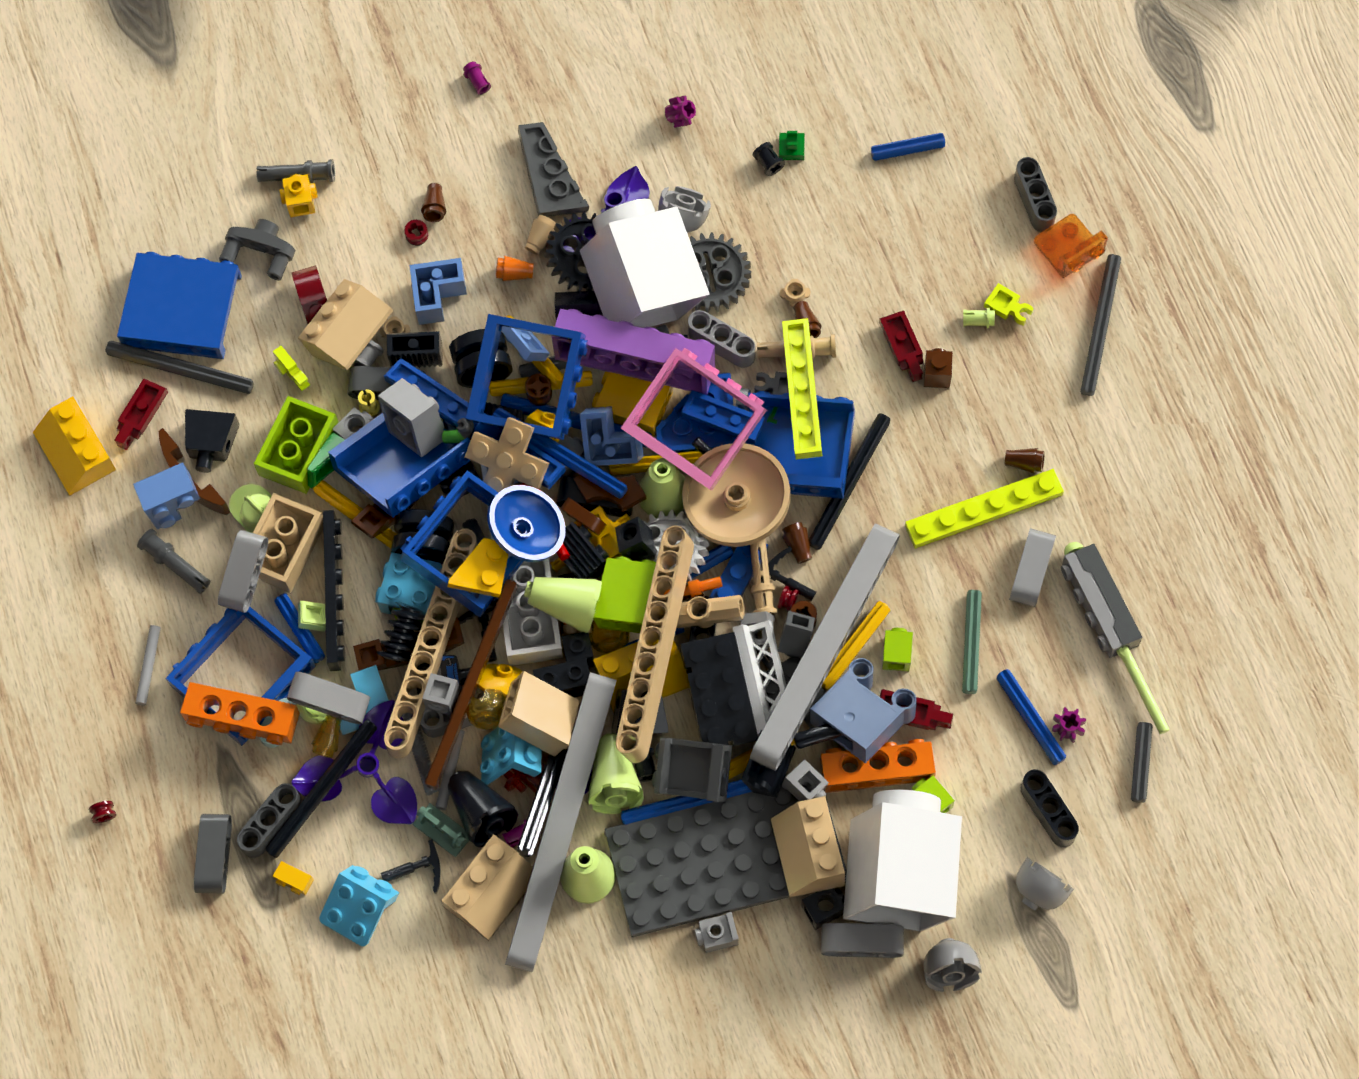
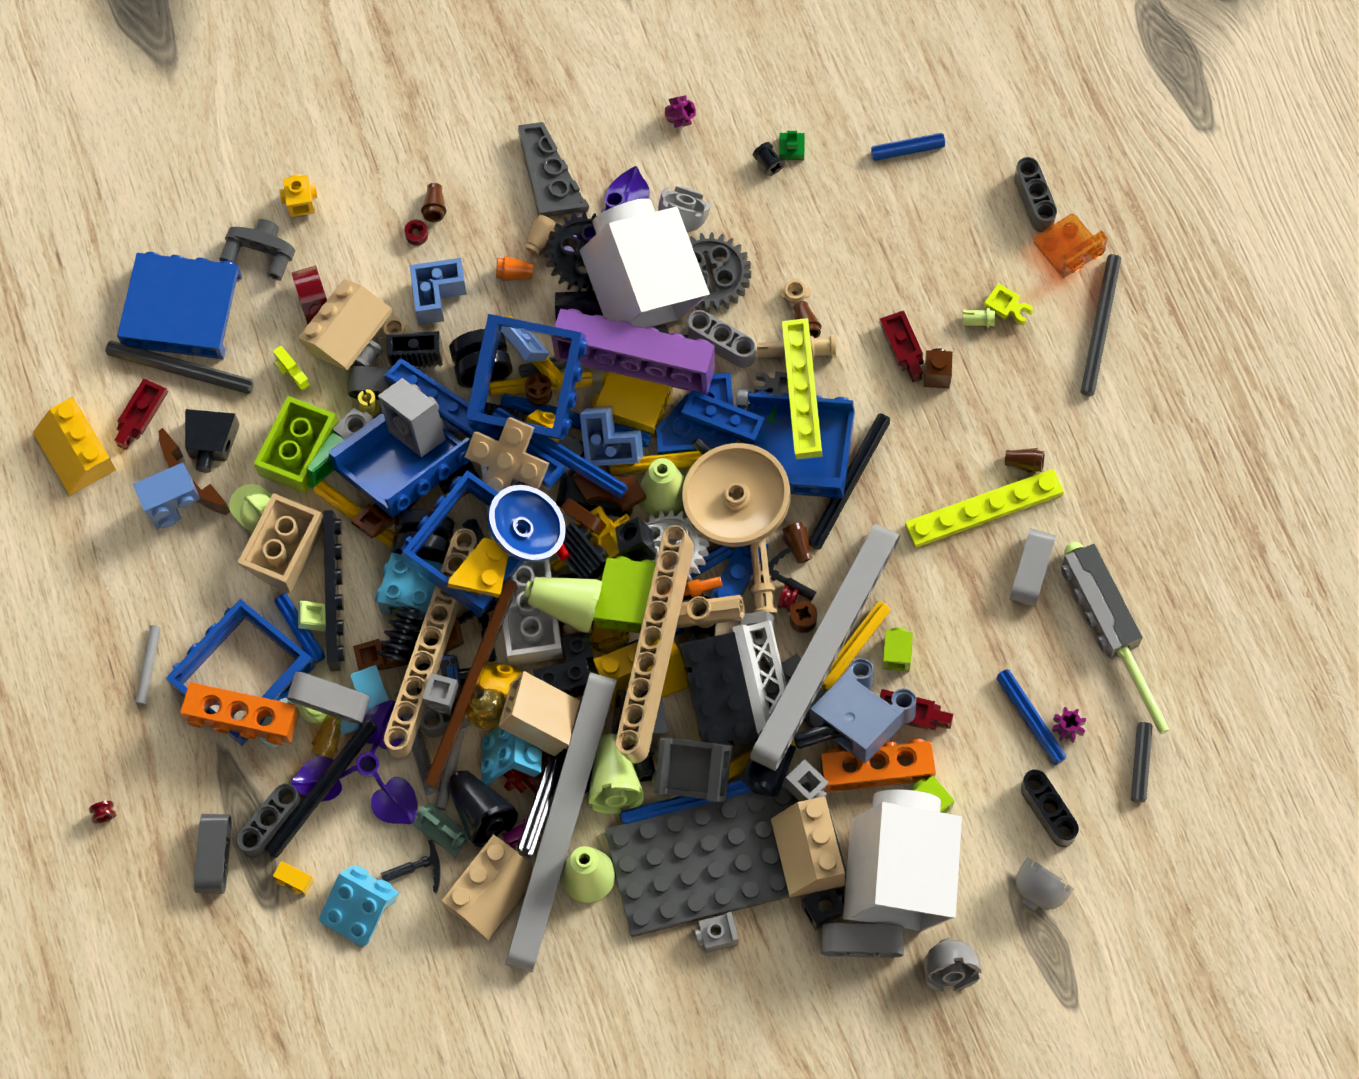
dark grey pin [137,529,211,594] -> none
light grey beam [218,530,268,613] -> none
dark grey pin [256,159,335,183] -> none
arm [442,418,475,444] -> none
magenta pin [463,61,491,95] -> none
bright pink window [621,347,767,490] -> none
dark grey brick [778,611,815,658] -> none
sand green axle [962,590,982,694] -> none

